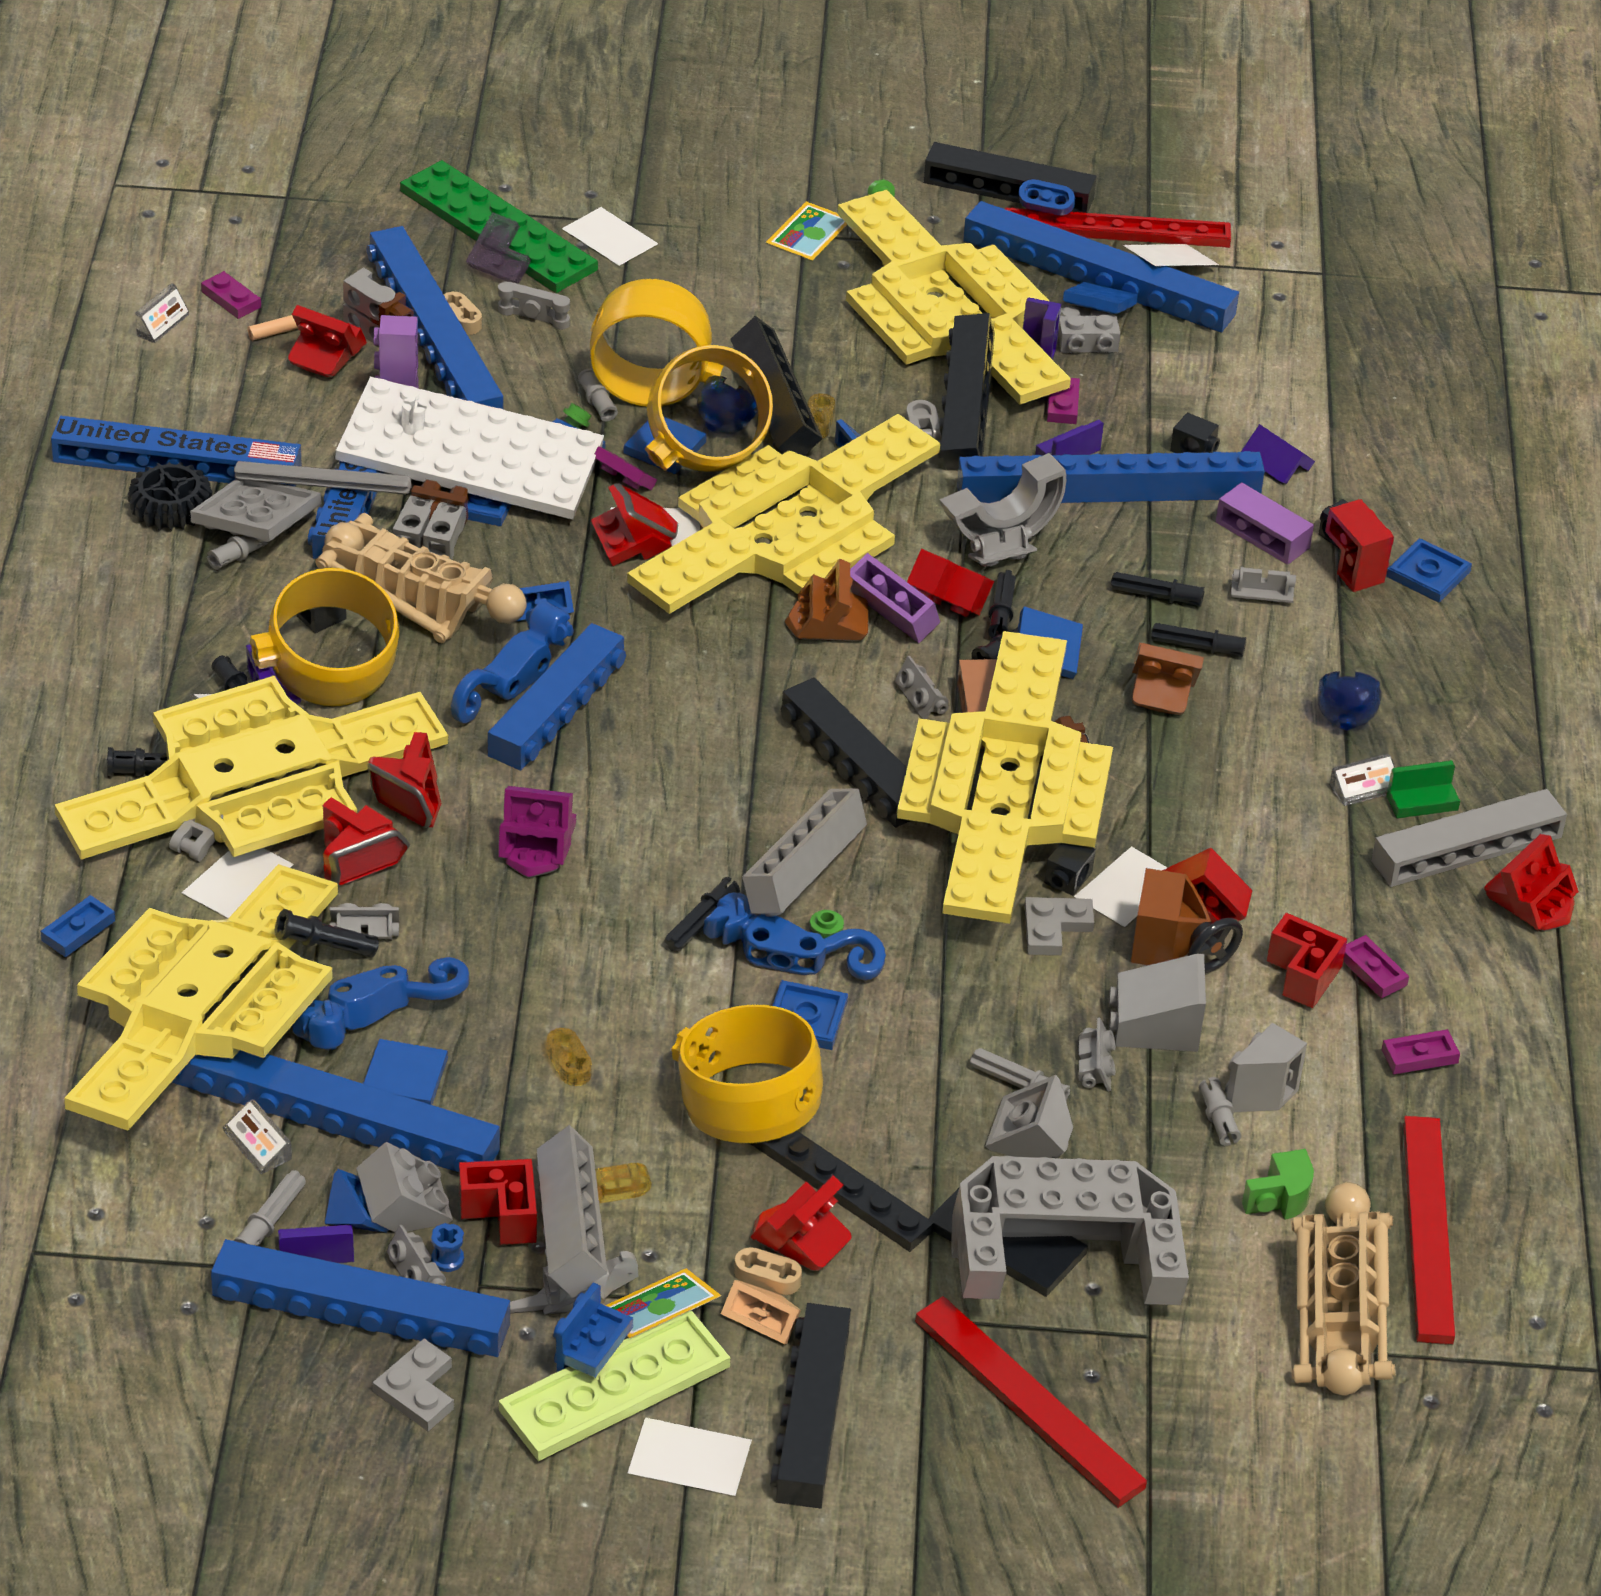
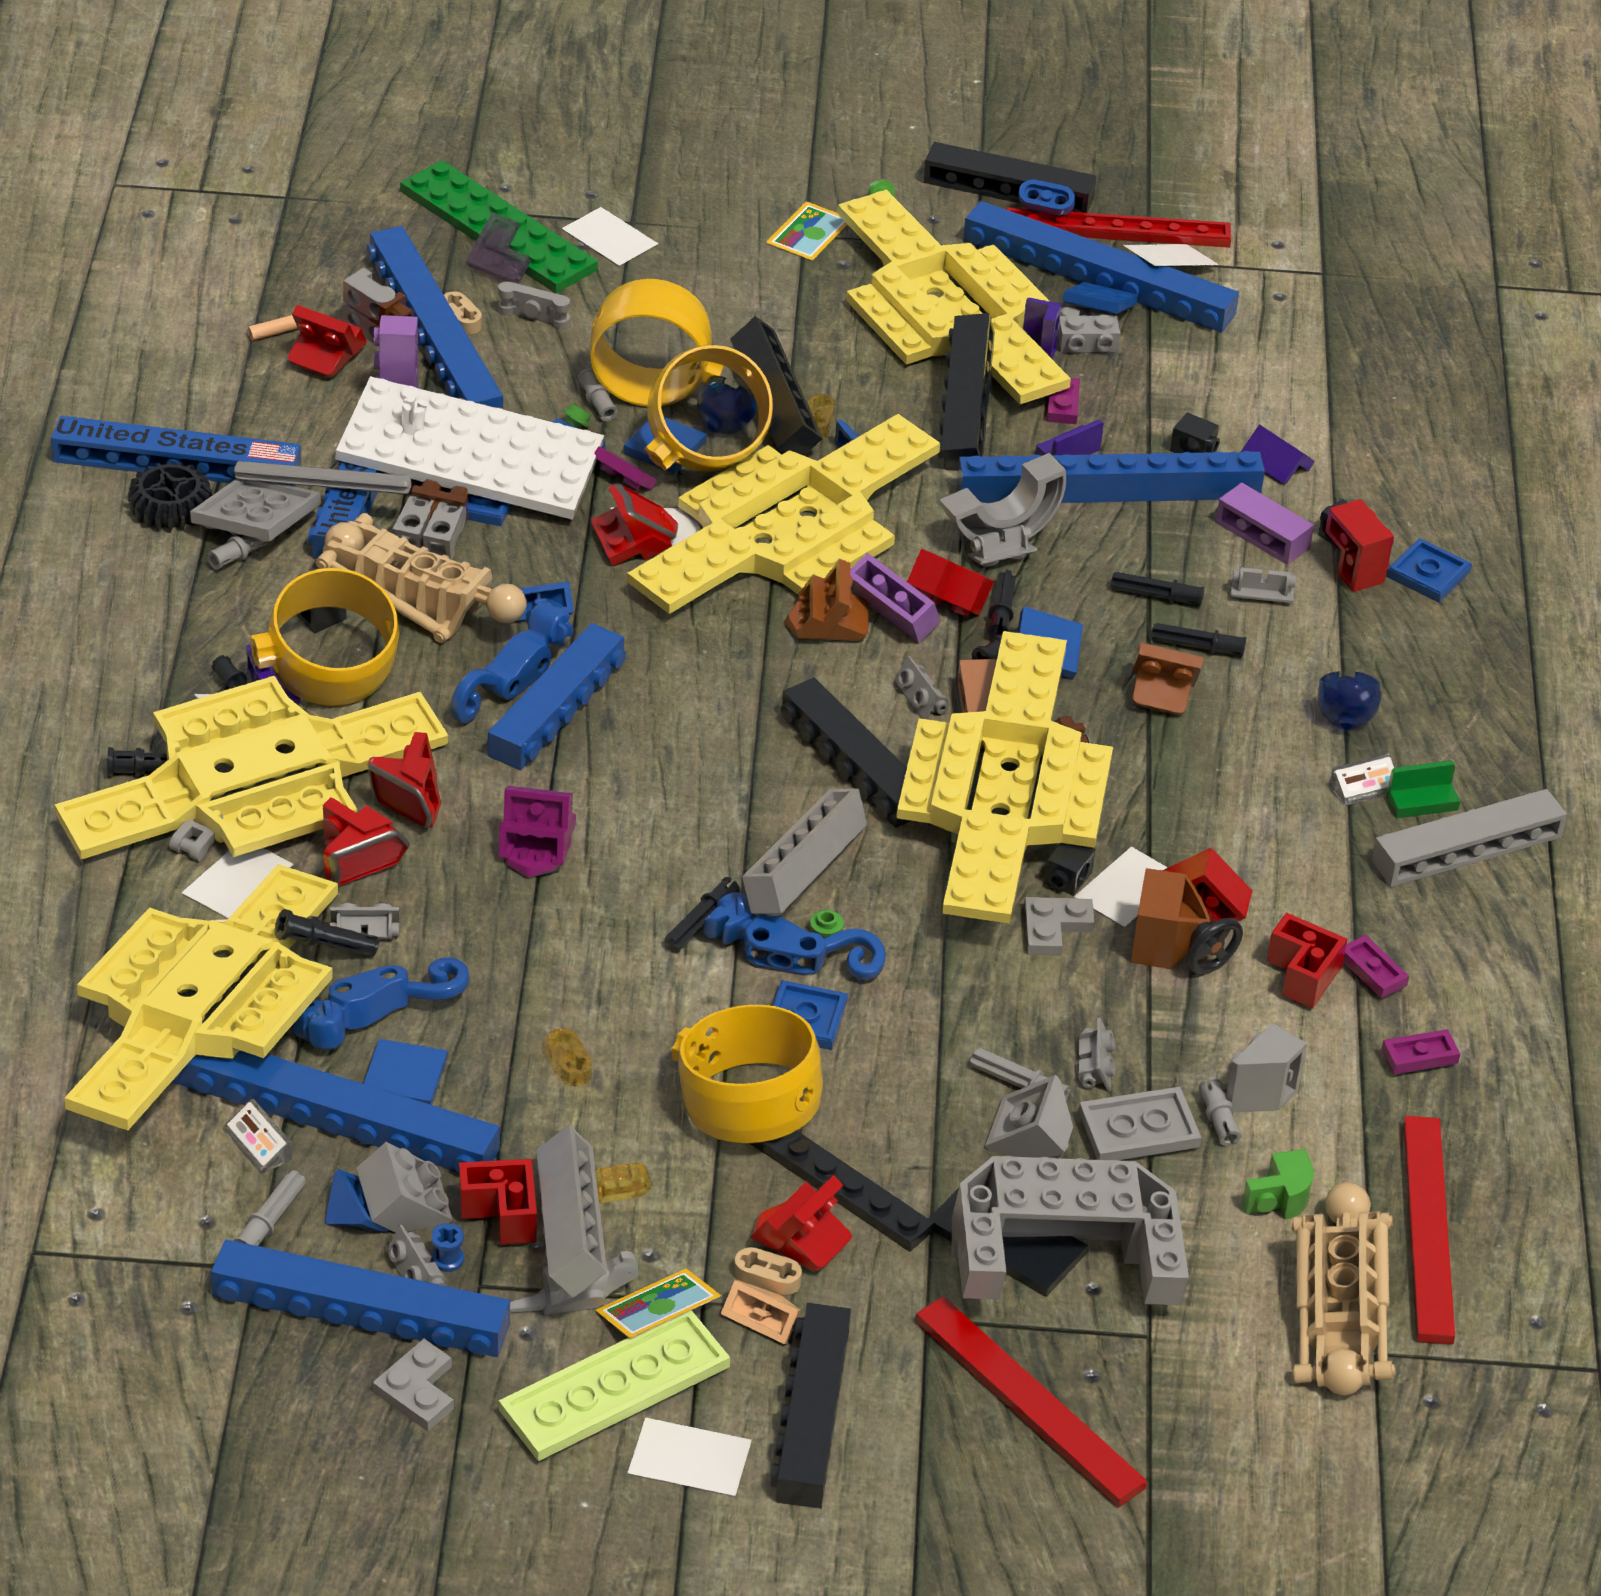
blue plate [40,895,115,957] -> none
slope [135,283,189,343] -> none
magenta plate [201,271,261,319] -> none
dark purple panel [278,1225,354,1263] -> none
blue bracket [553,1282,633,1378] -> none
light grey plate [906,400,942,441] -> none
light grey slope [1109,954,1206,1052] -> none
red piece [1484,834,1579,931] -> none
none -> light grey plate [1078,1087,1202,1160]

